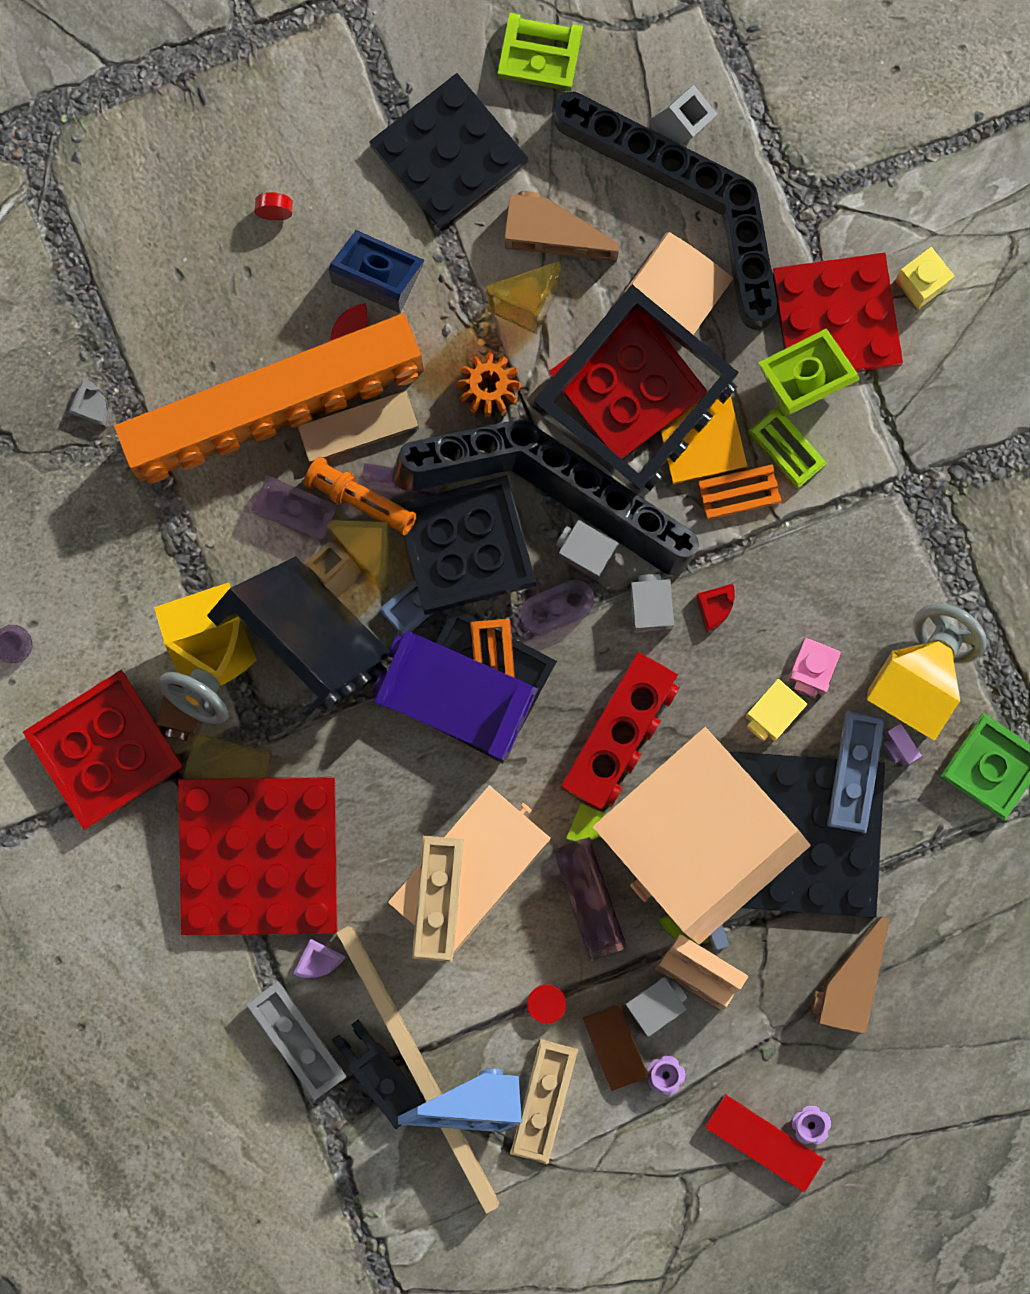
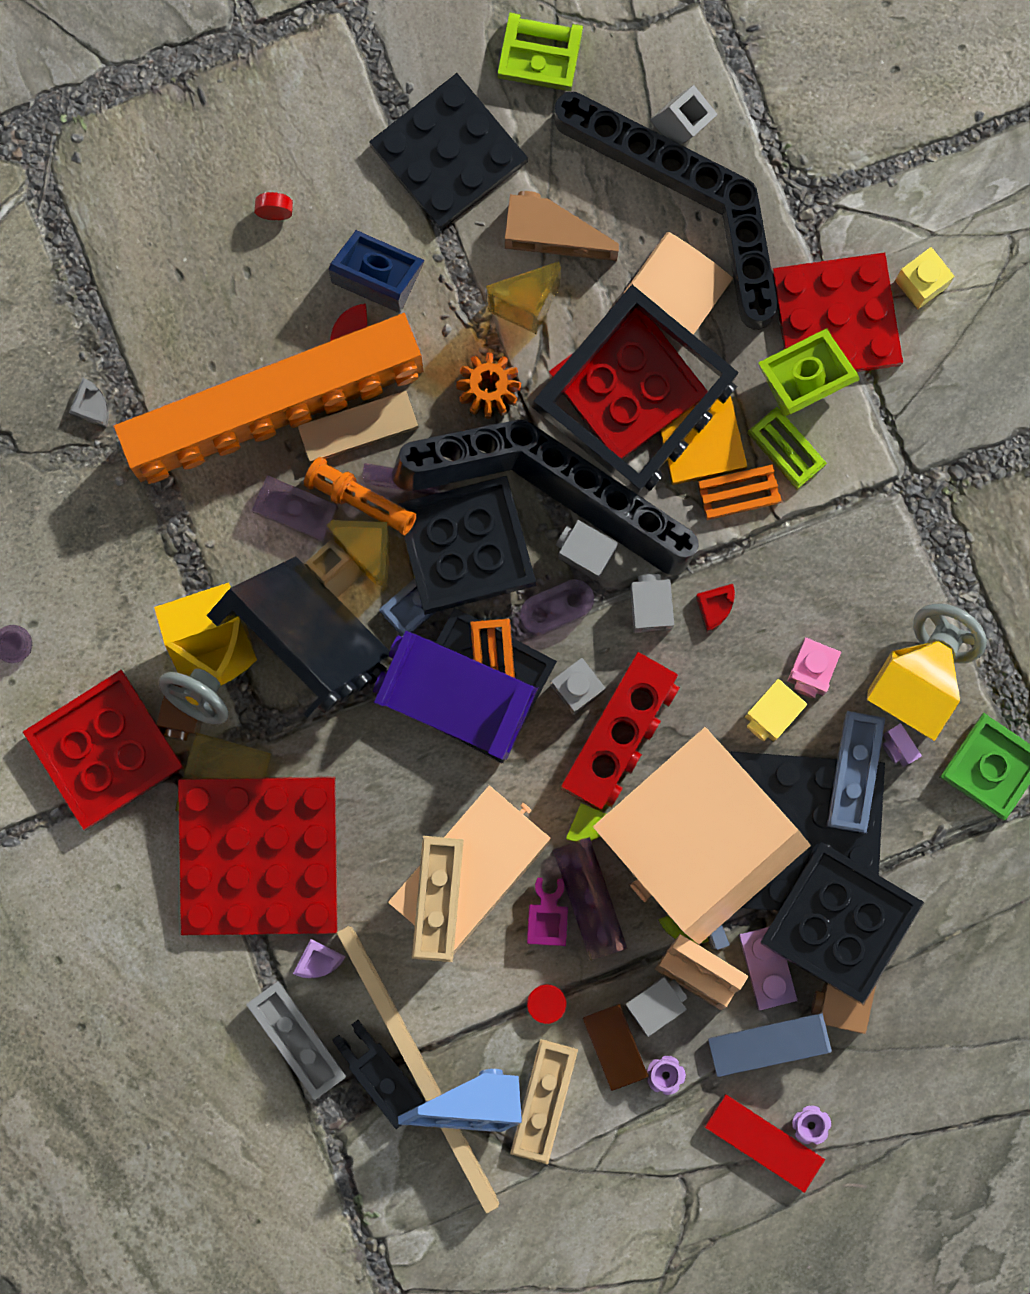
none -> magenta plate [527,878,568,946]
none -> light grey brick [550,658,606,716]
none -> sand blue tile [708,1013,832,1077]
none -> lavender plate [739,927,797,1011]
none -> black plate [760,842,924,1006]

